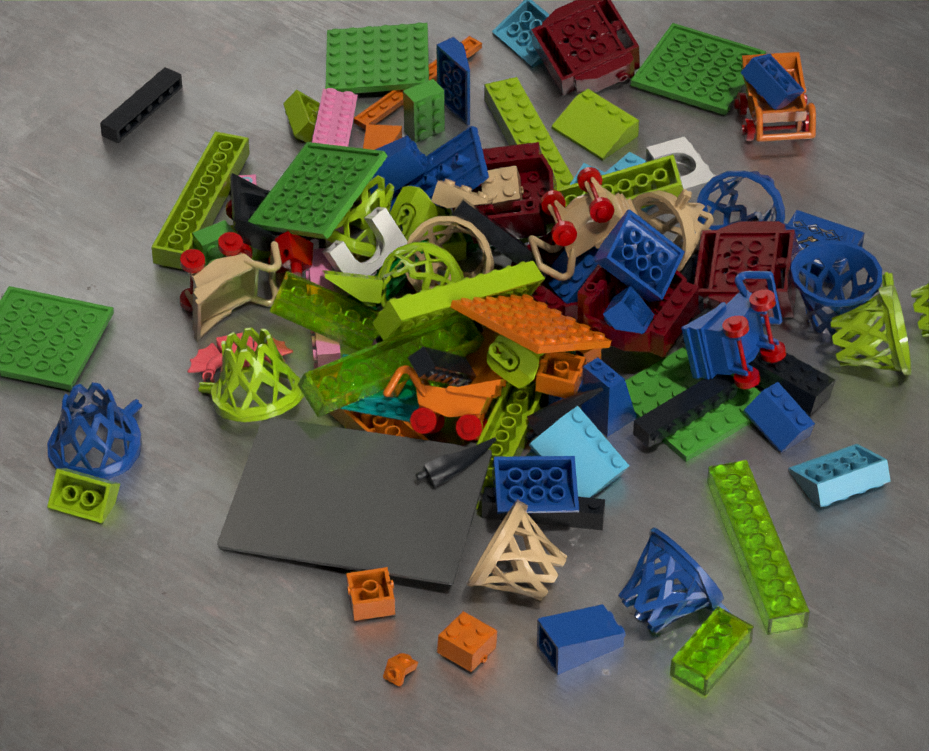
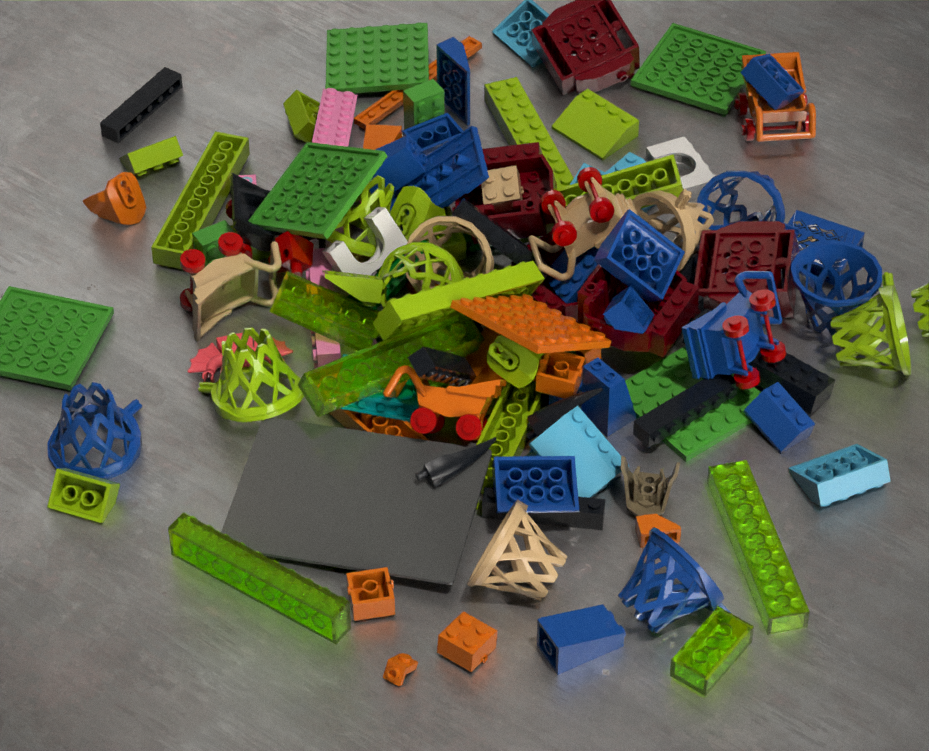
tan slope [431,179,493,208] -> none
none -> orange piece [83,172,146,225]
none -> lime slope [119,136,184,177]
none -> clear neon green brick [168,512,351,645]
none -> blue slope [402,113,463,156]
none -> dark tan piece [621,456,680,516]
none -> orange slope [635,514,681,548]

